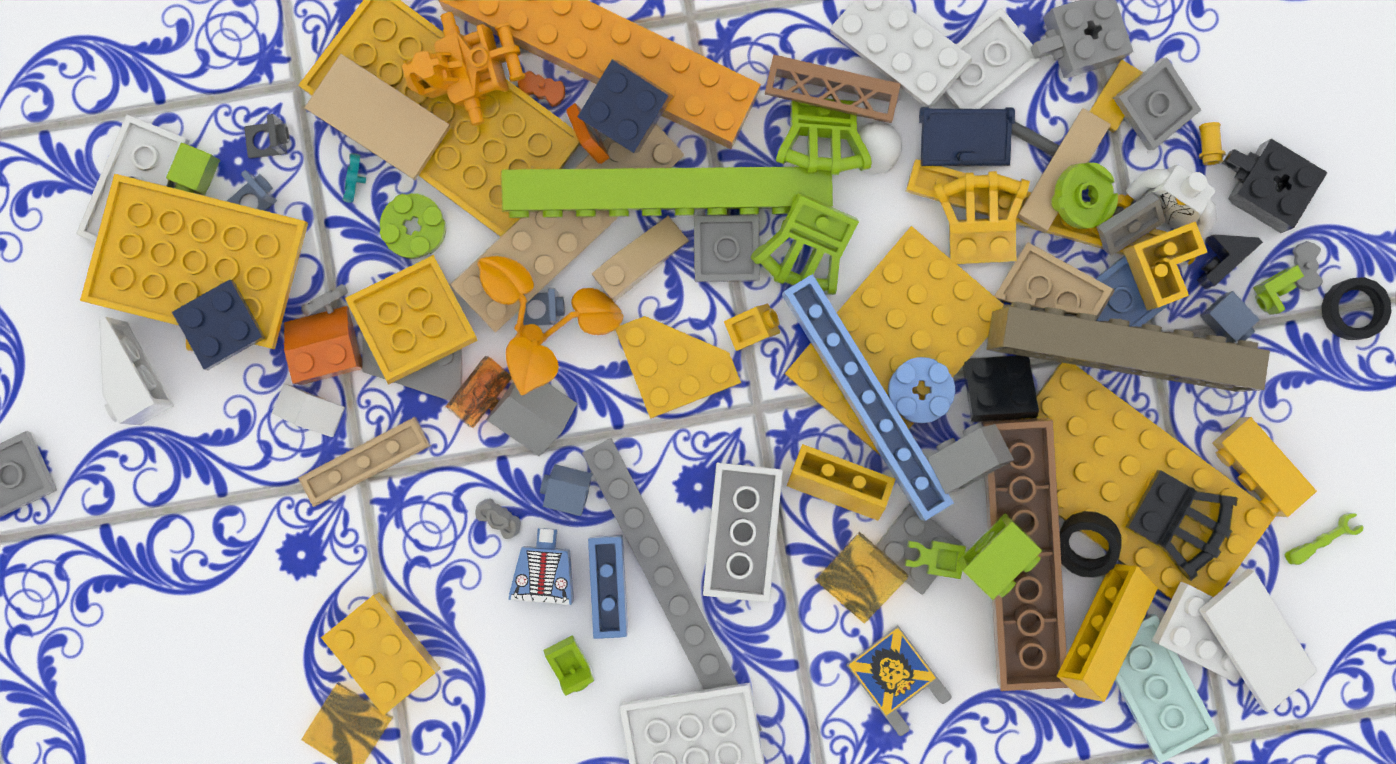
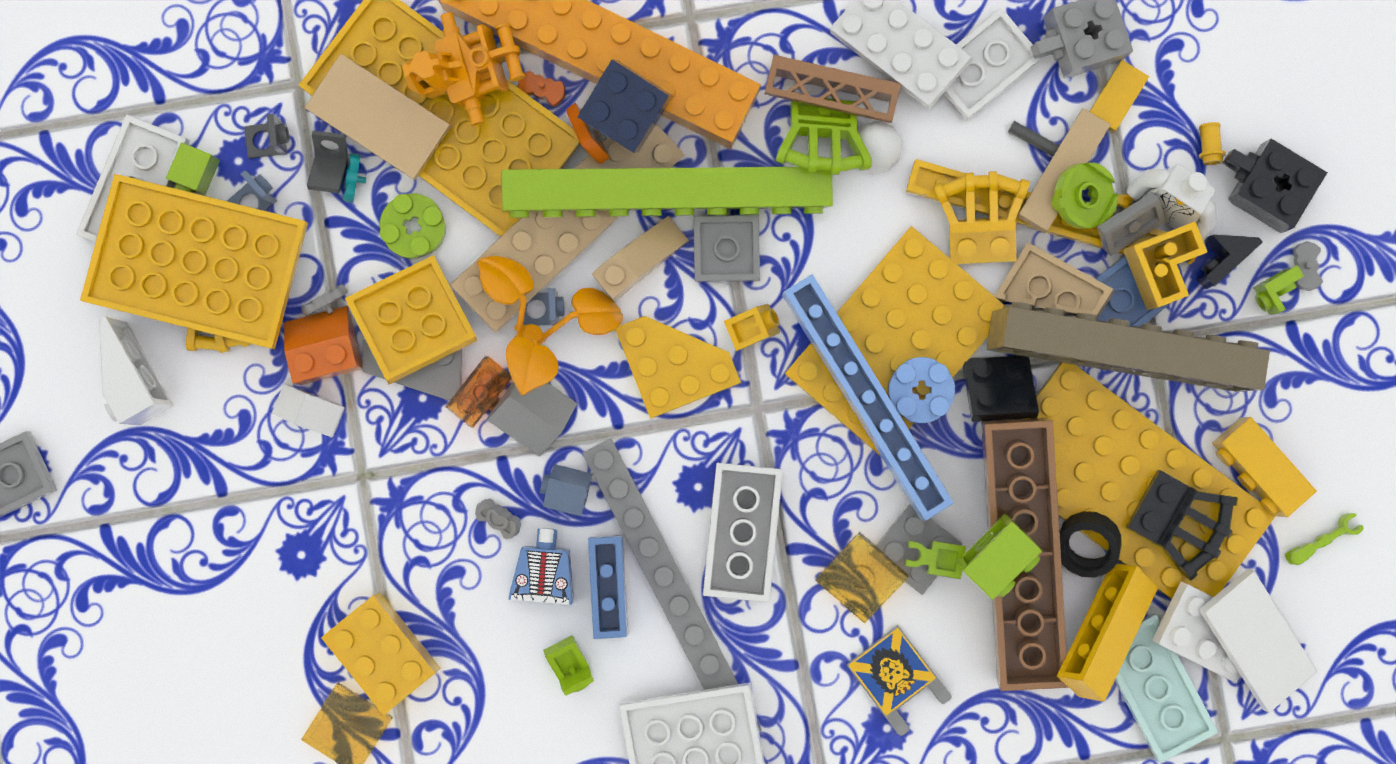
dark blue plate [172,279,265,371] -> none
tan tile [298,417,431,507] -> none
lime plate [751,192,859,295] -> none
yellow brick [786,444,896,521] -> none
dark blue door [919,107,1015,166] -> none
light grey brick [928,423,1014,494] -> none
light grey plate [1113,57,1201,150] -> none
sand blue brick [1200,291,1260,343] -> none
black tyre [1321,277,1392,340] -> none
none -> dark grey bracket [307,131,349,193]

